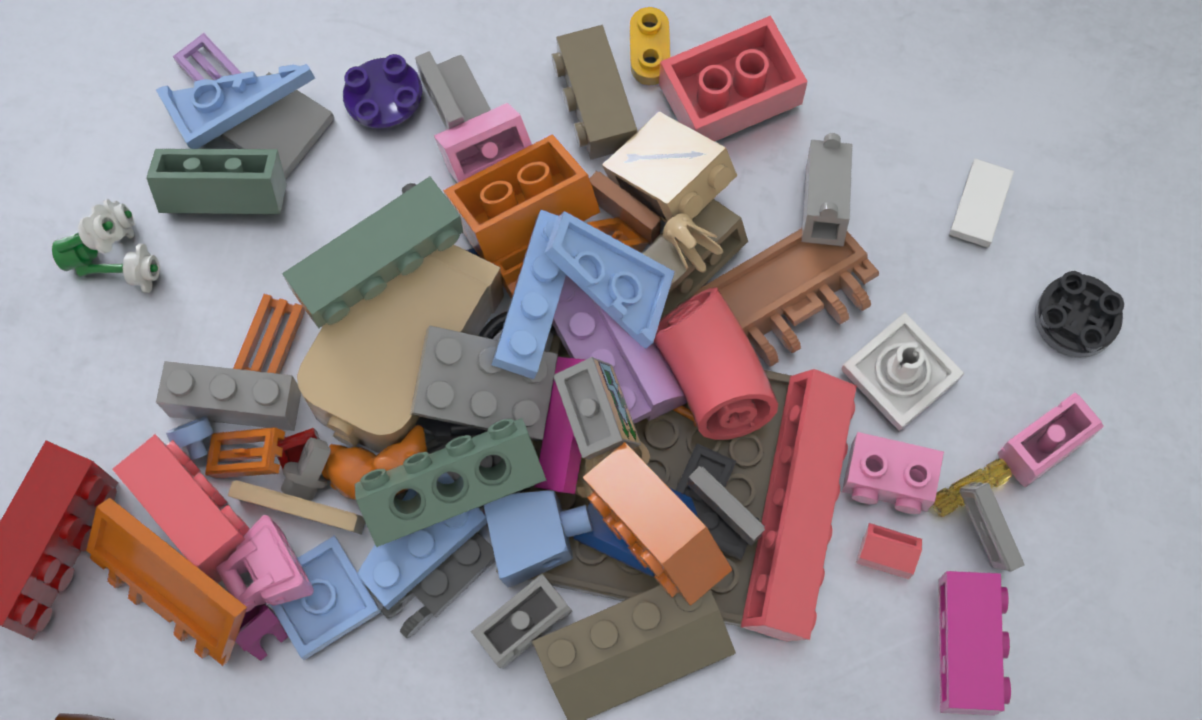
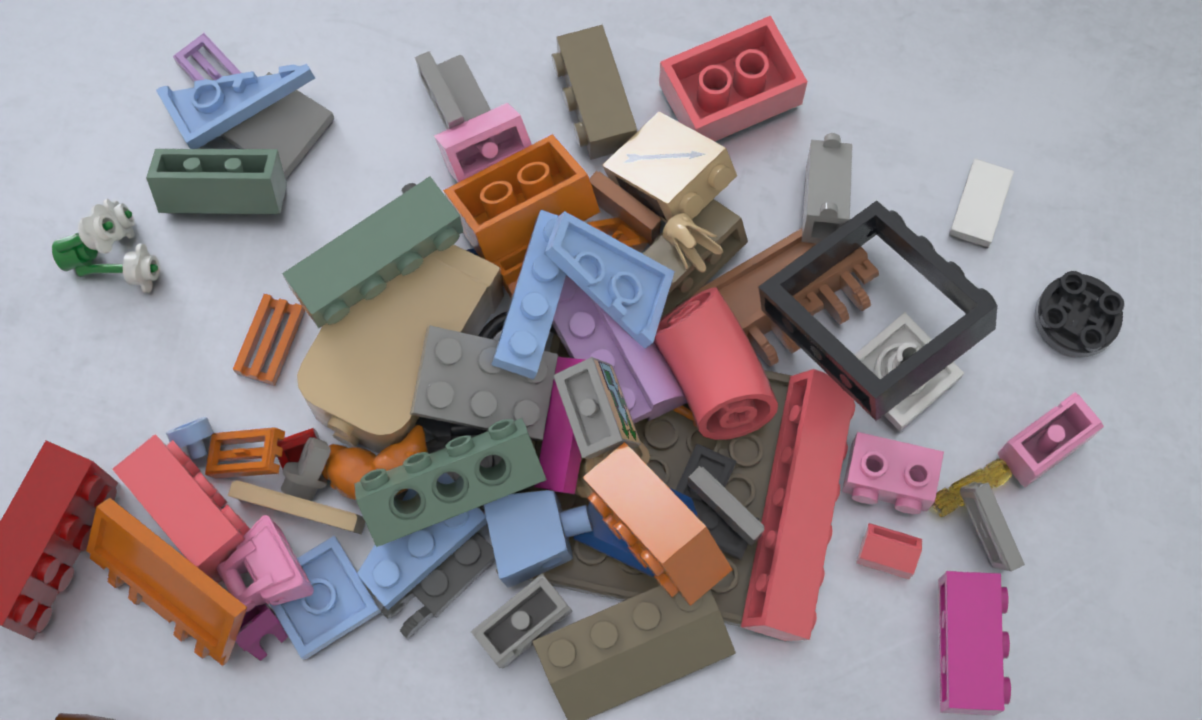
light grey brick [156,361,301,431] -> none
dark purple dish [343,54,423,128] -> none
yellow plate [630,7,670,85] -> none
none -> black window [759,200,998,421]

